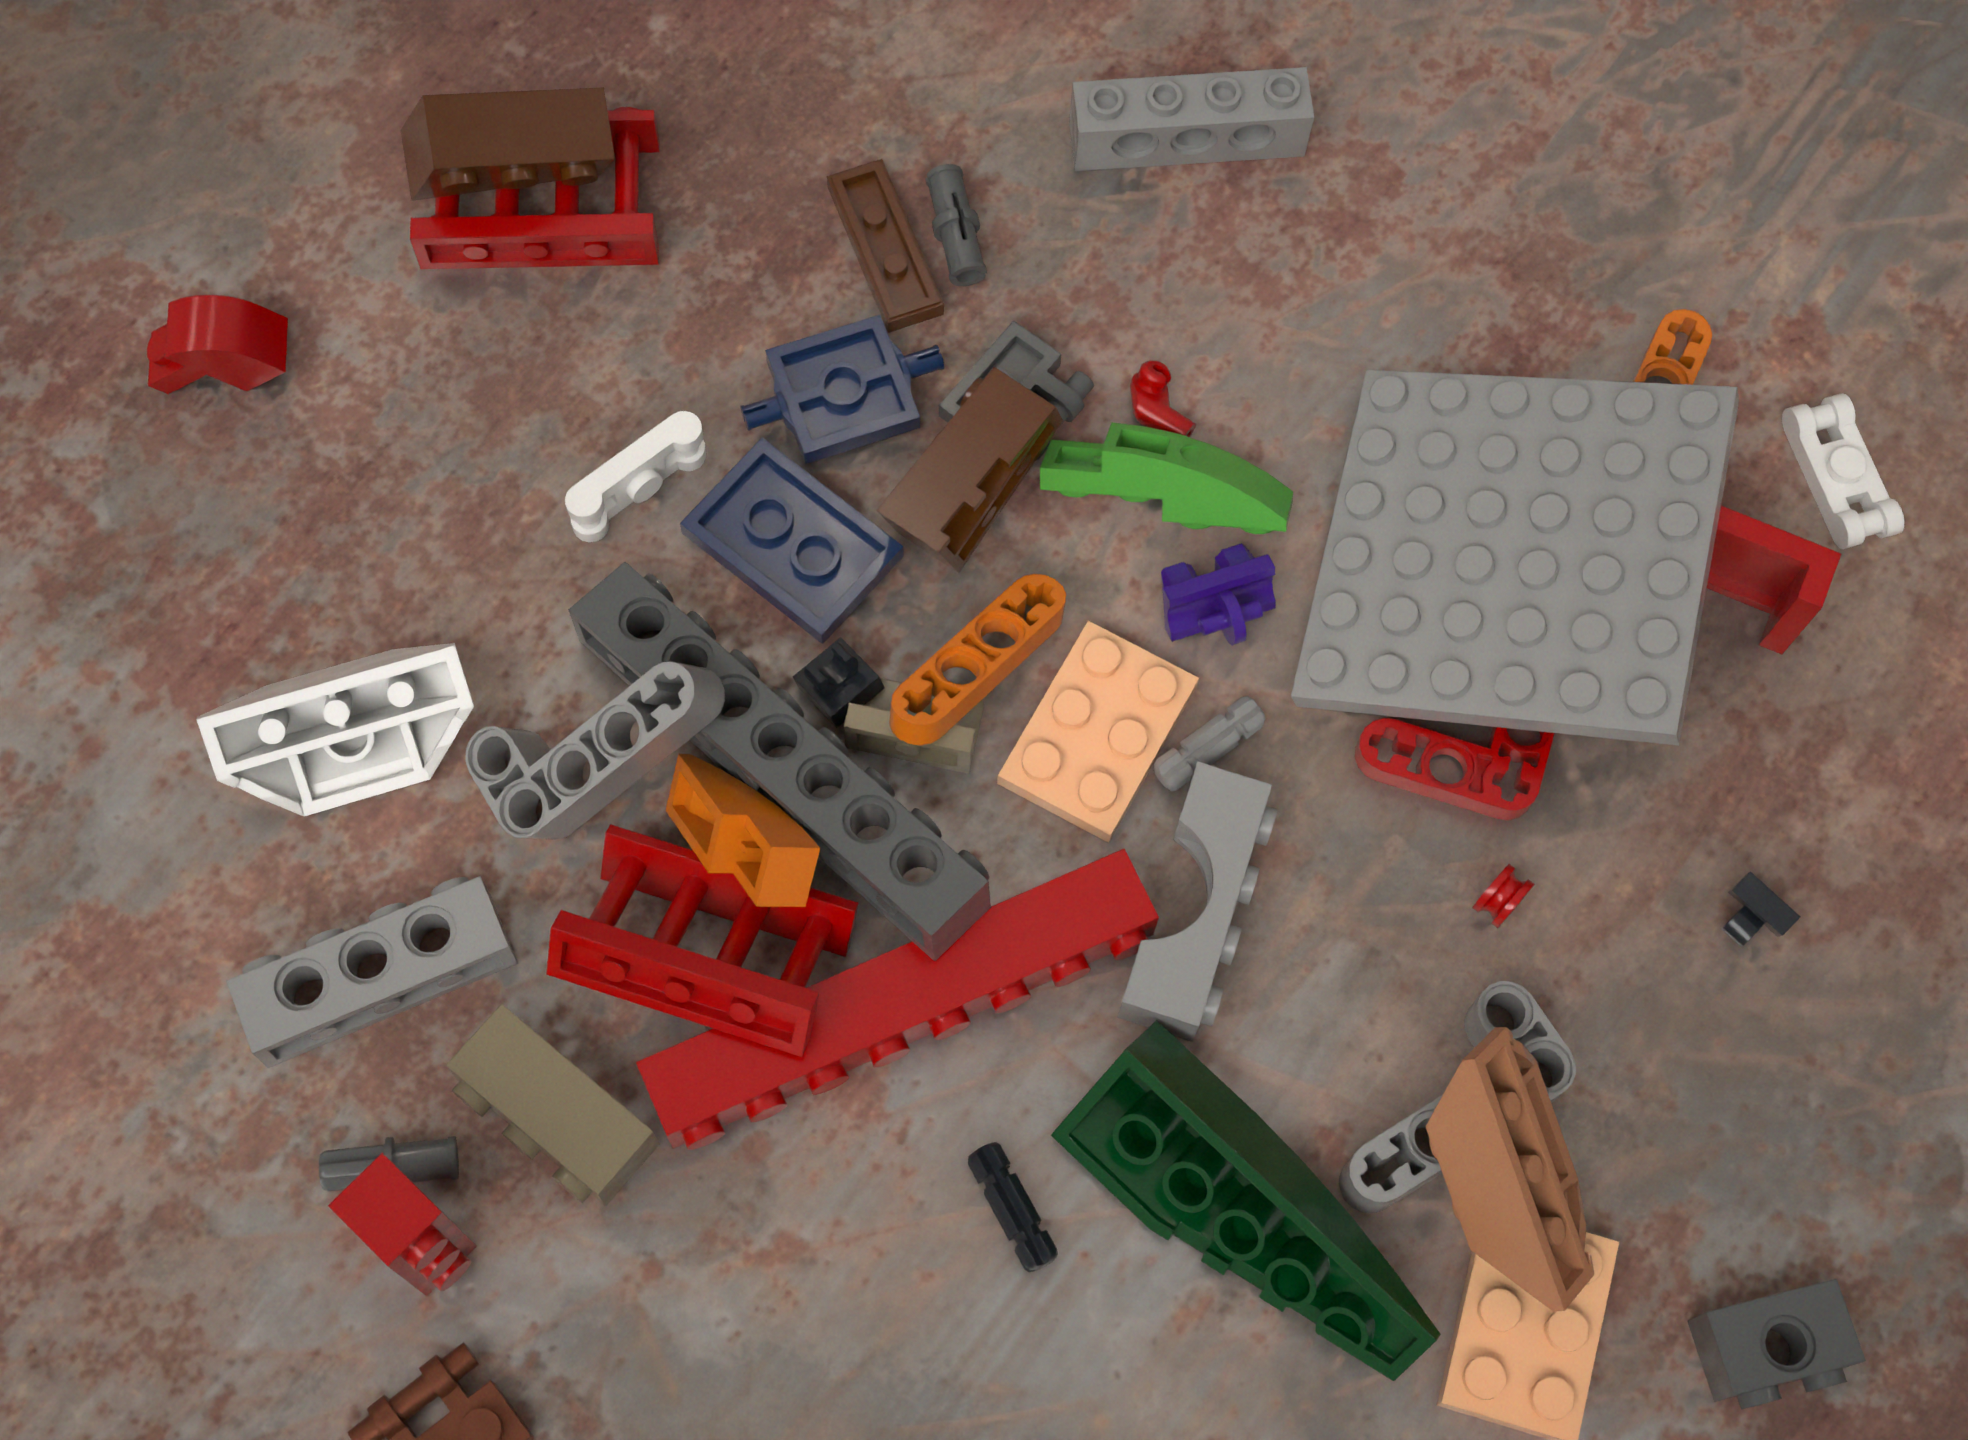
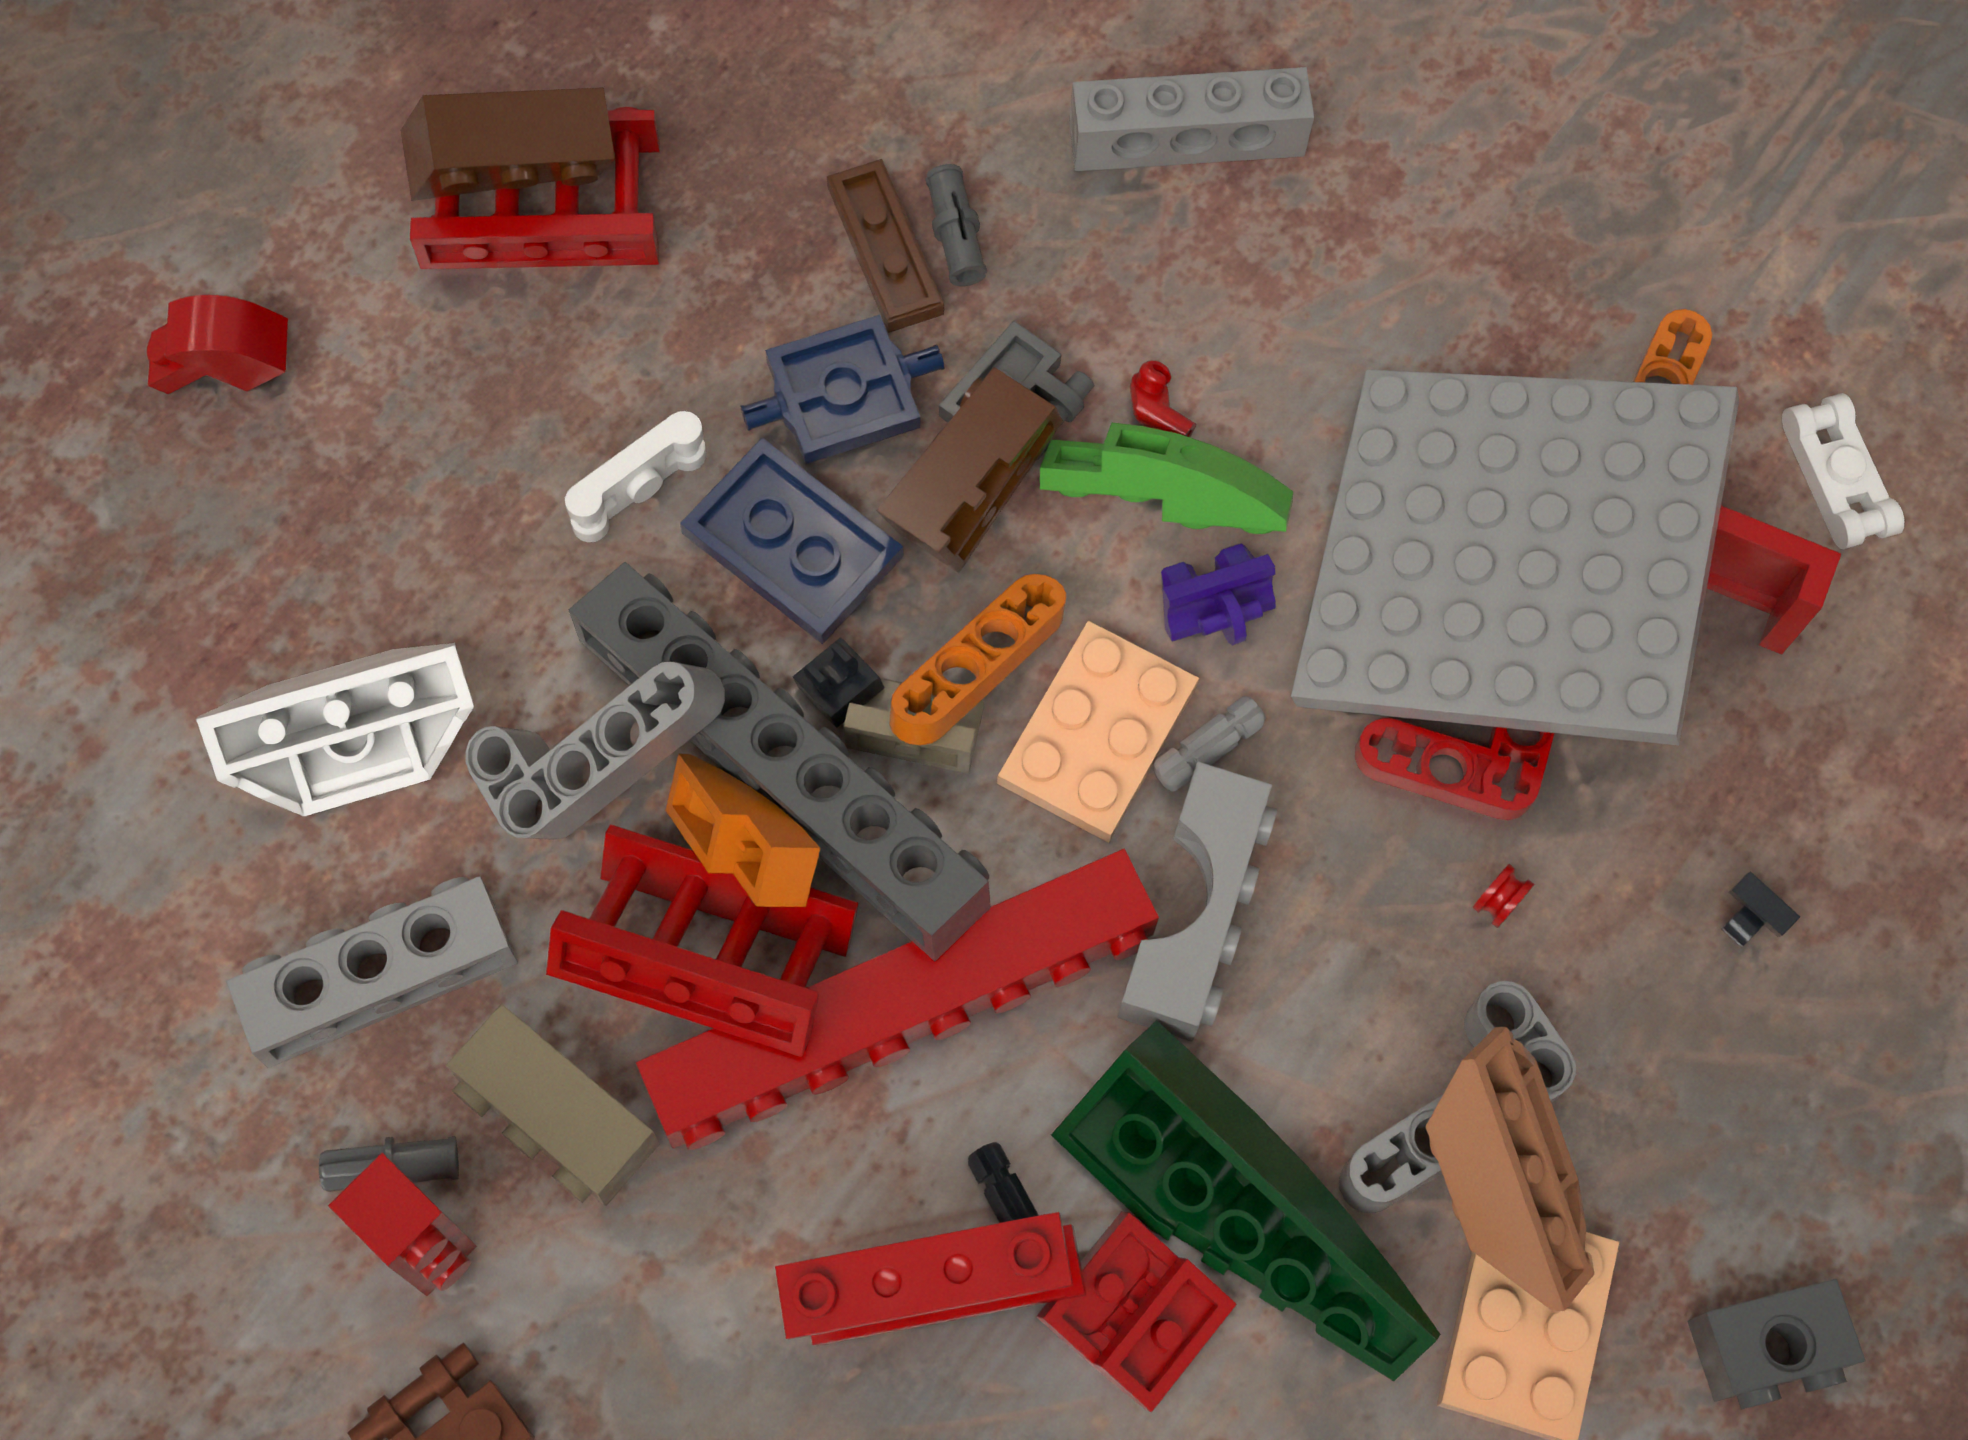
none -> red fence [775,1212,1086,1346]
none -> red slope [1036,1211,1237,1412]

